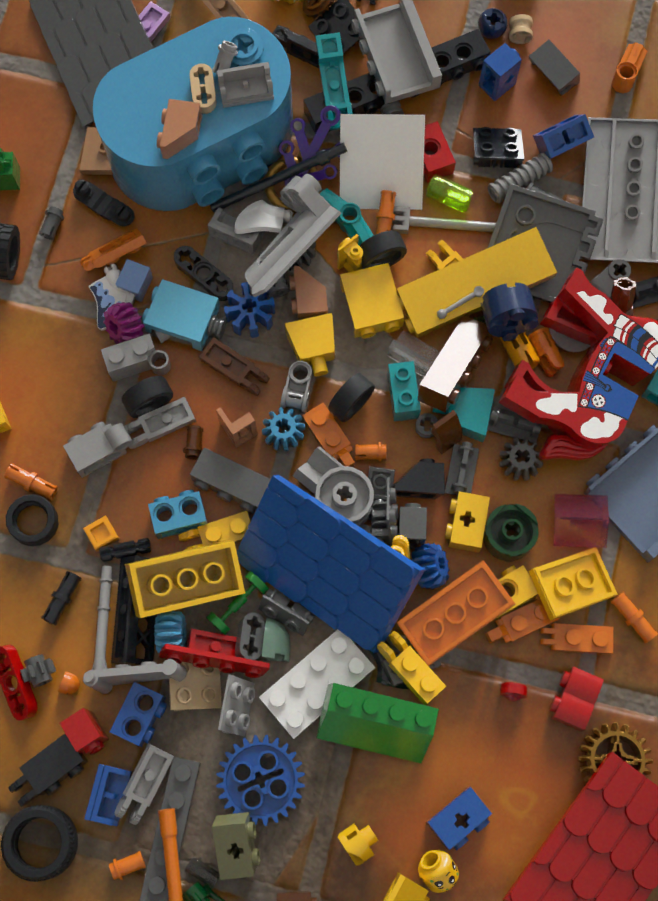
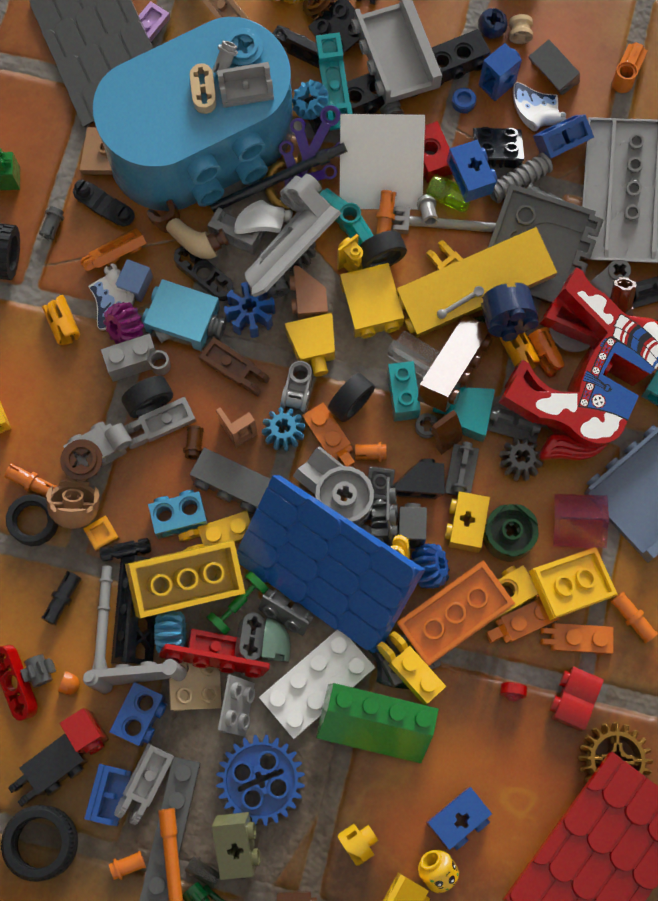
nougat slope [157,99,202,159] -> none
none -> light orange arm [42,295,80,345]
none -> medium nougat cylinder [46,479,100,529]
none -> reddish brown gear [60,439,103,481]
none -> piece [147,200,230,259]
none -> dark azure gear [292,80,329,120]
none -> light grey pin [417,194,439,227]
none -> blue brick [447,140,497,203]
none -> blue tile [452,88,476,113]
none -> white arm [513,82,566,131]

